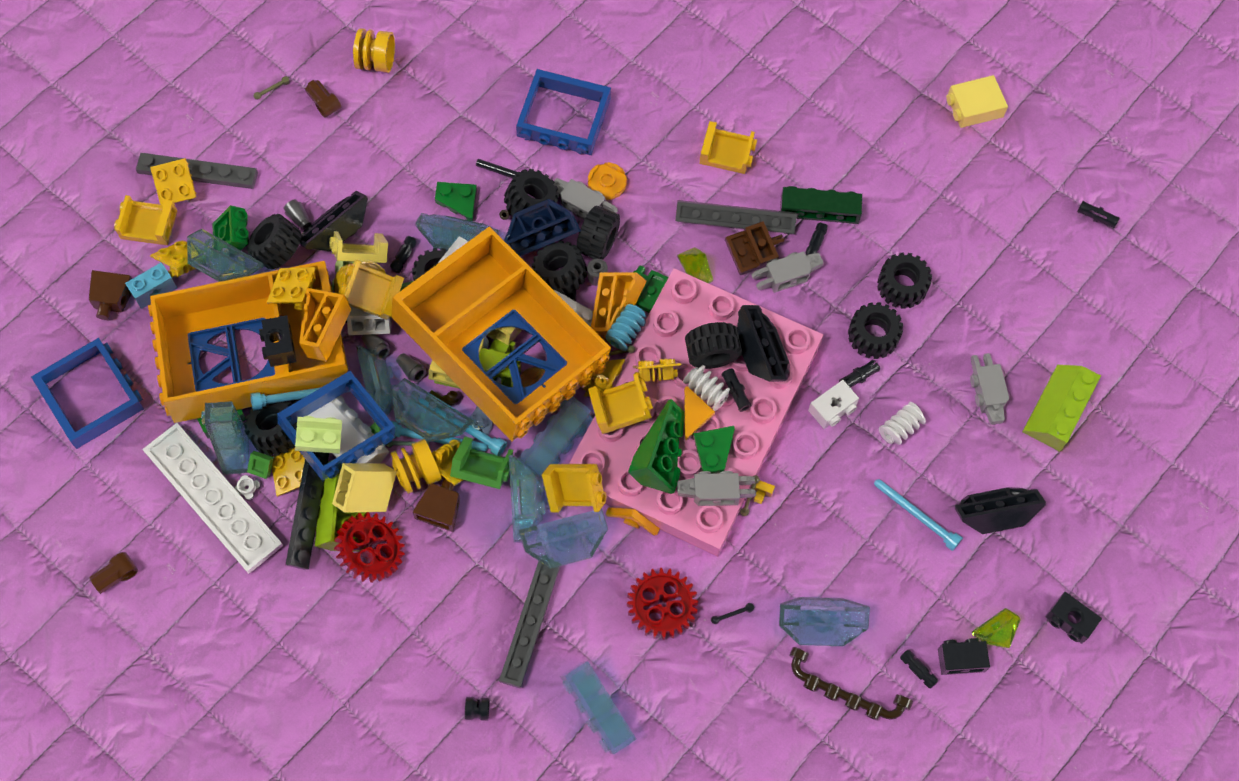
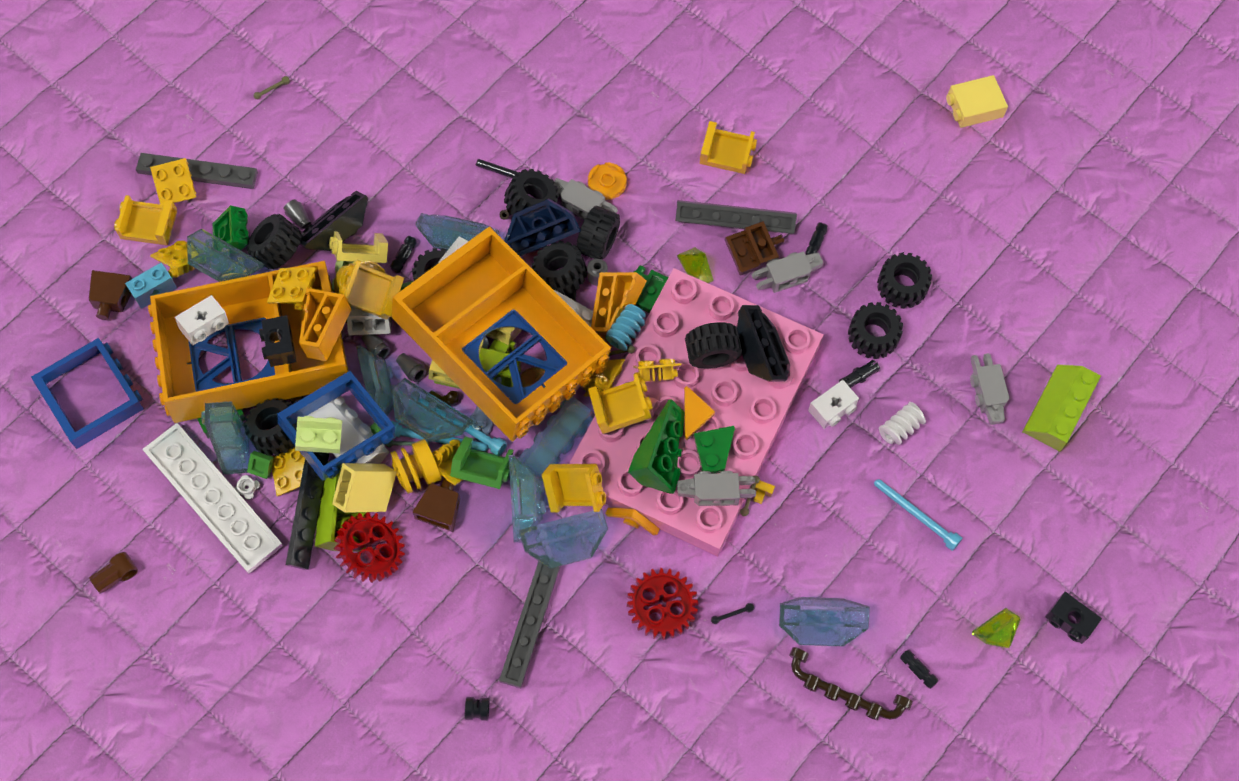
medium azure piece [250,388,351,410] -> none
reddish brown piece [305,80,342,118] -> none
yellow wheel [353,28,395,73] -> none
green wing [435,182,477,222] -> none
blue window [516,69,611,155] -> none
clear light blue wedge [560,661,636,755] -> none
white piece [683,365,730,411] -> none
black pin [721,368,752,412] -> none
dark green brick [780,186,862,224] -> none
black brick [938,638,990,675] -> none
black wedge [955,487,1046,534] -> none
black pin [1077,201,1120,228] -> none
none -> white brick [175,295,229,345]

